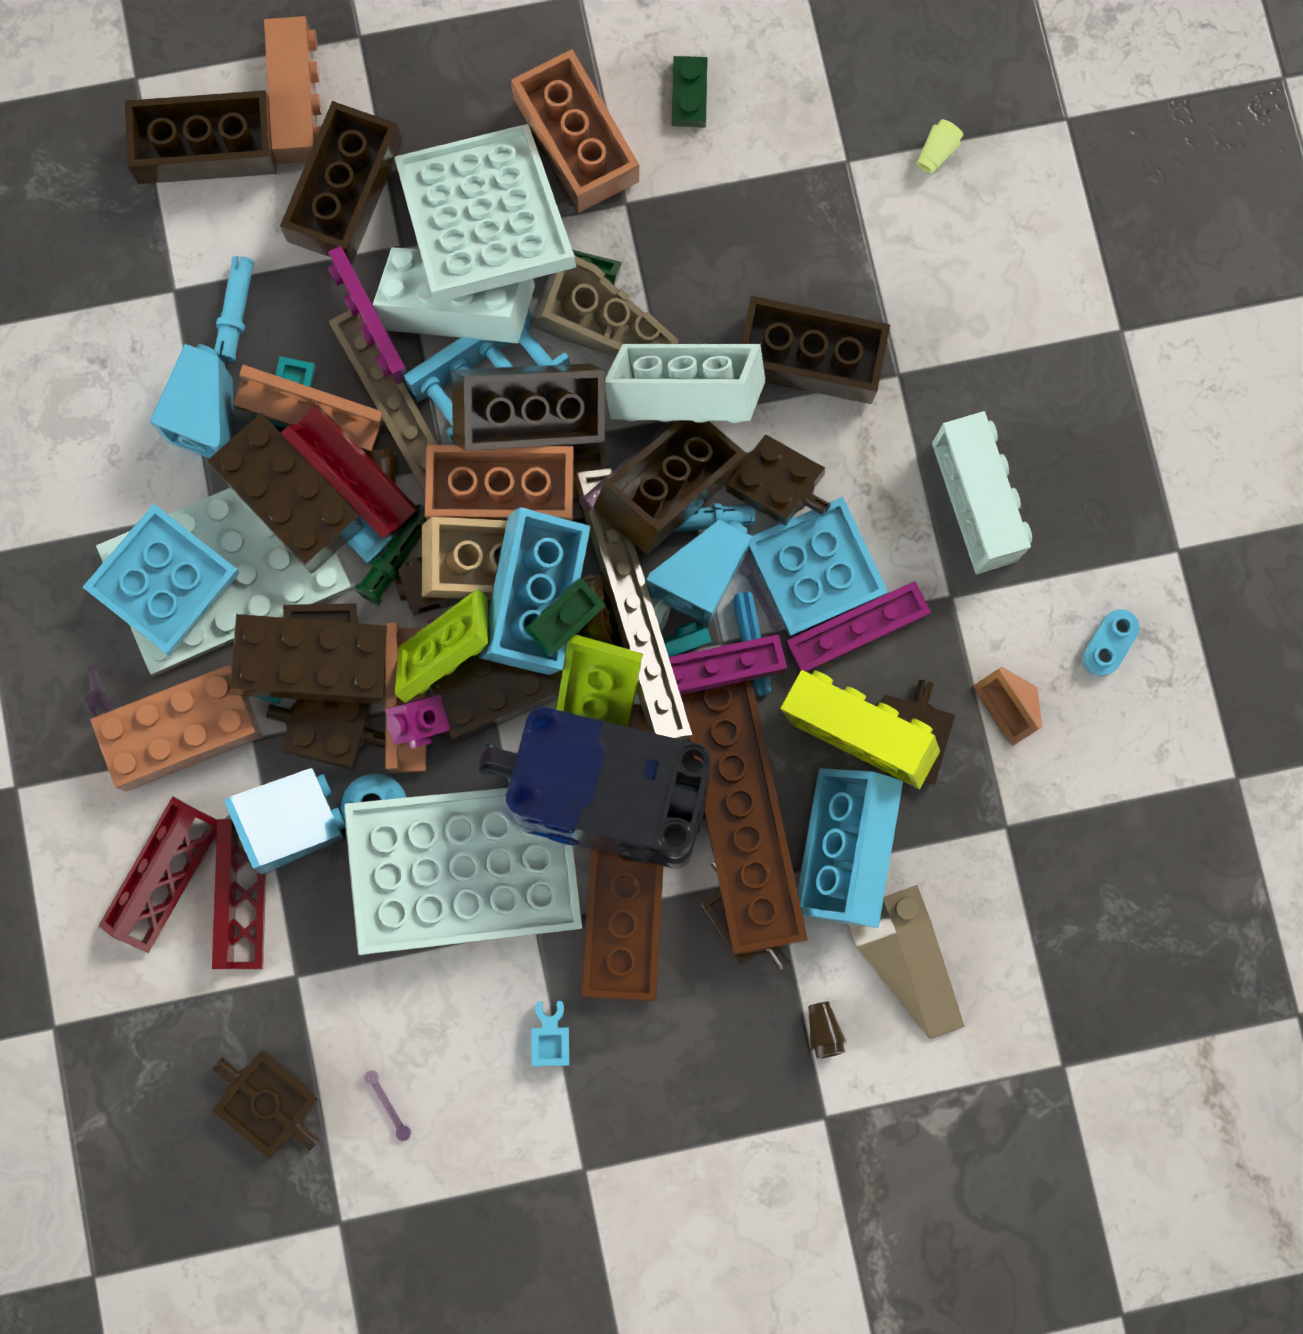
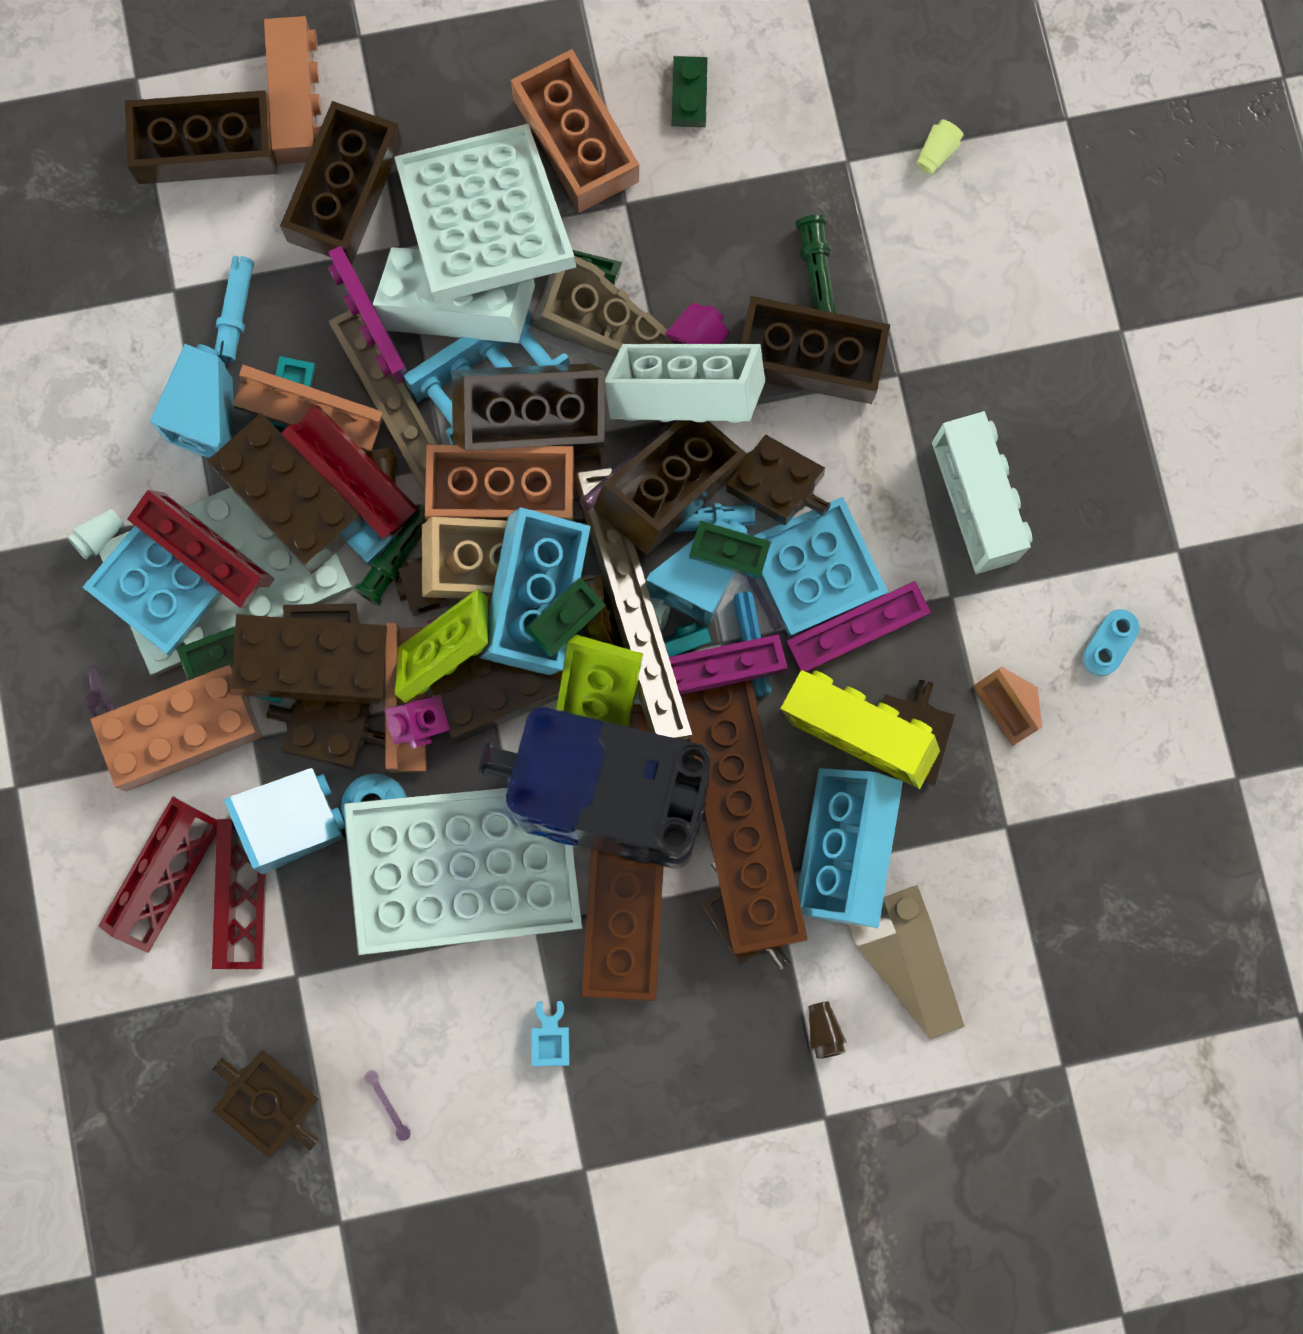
none -> light aqua cone [67,509,124,560]
none -> dark red fence [127,490,275,608]
none -> dark green plate [176,626,235,680]
none -> magenta brick [665,303,730,344]
none -> dark green plate [689,520,771,579]
none -> dark green pin [795,214,836,313]

